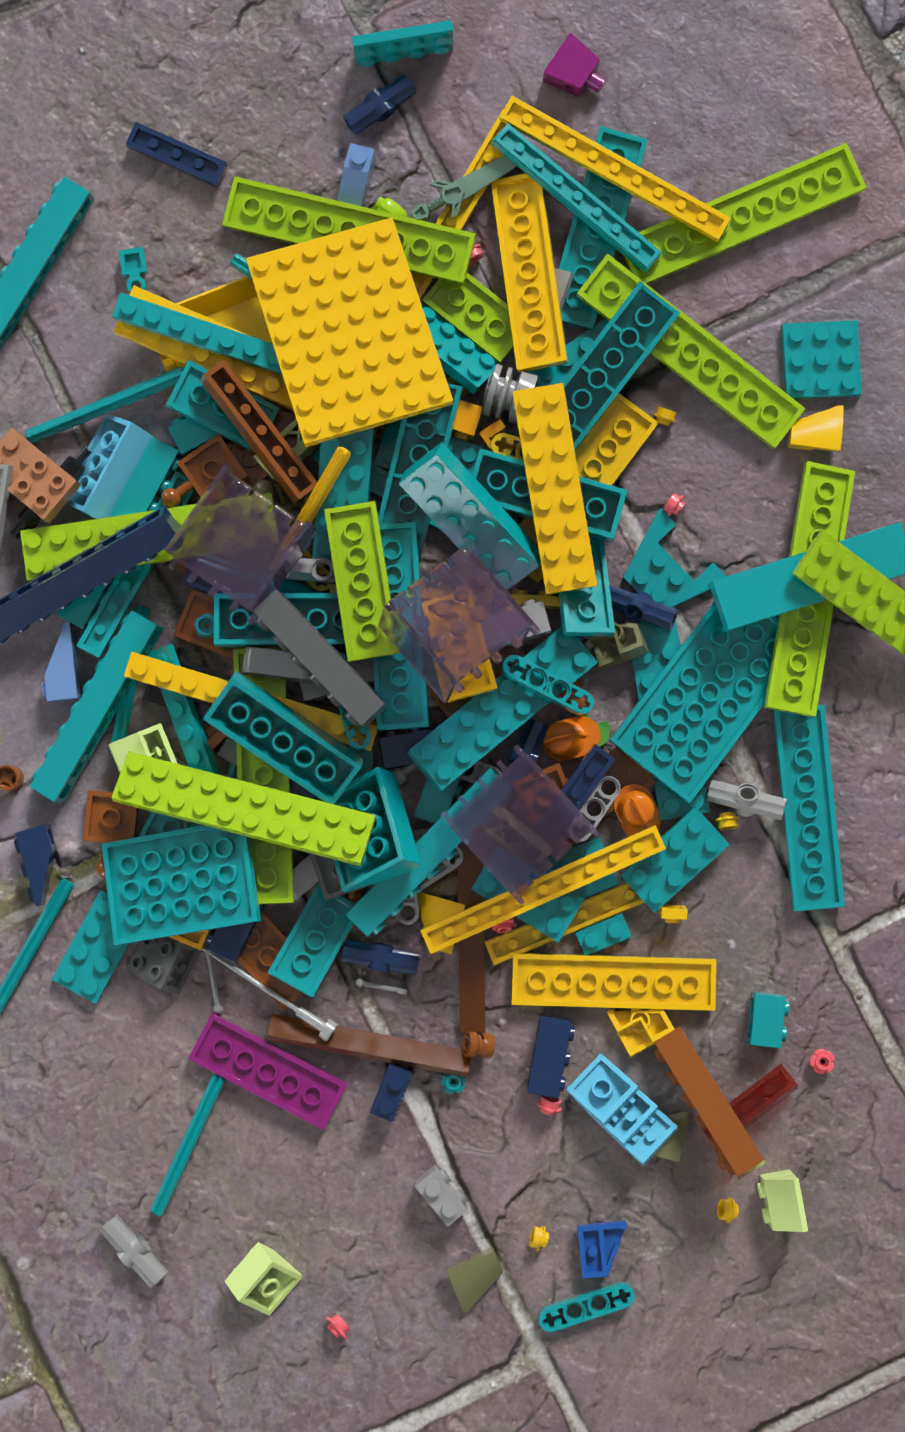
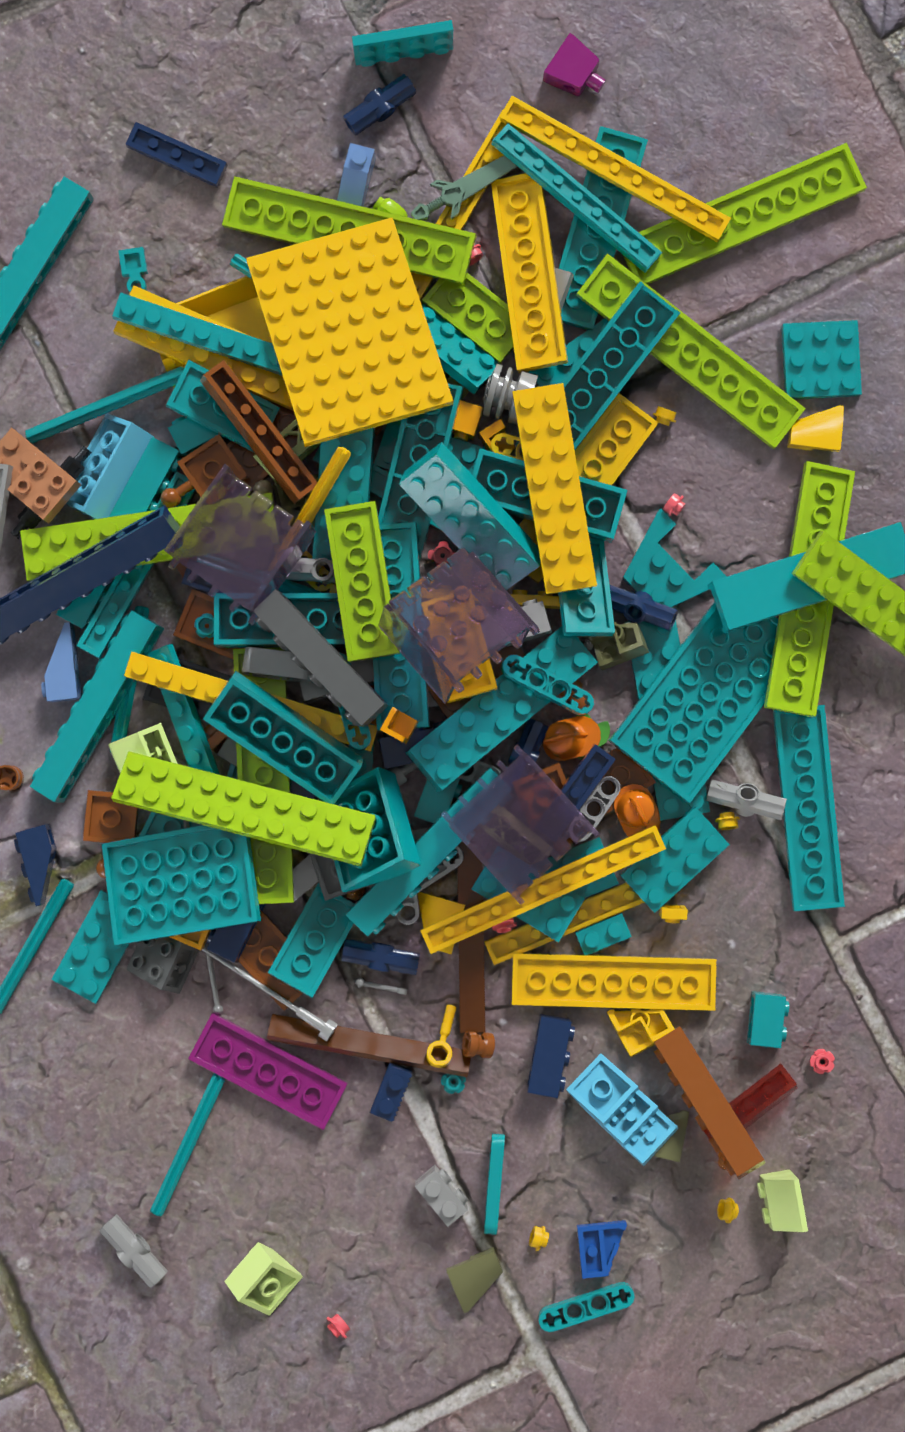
coral plate [537,1095,562,1116] -> none
none -> light orange panel [380,707,419,744]
none -> yellow piece [426,1005,456,1068]
none -> coral plate [428,541,458,571]
none -> teal beam [484,1133,505,1235]

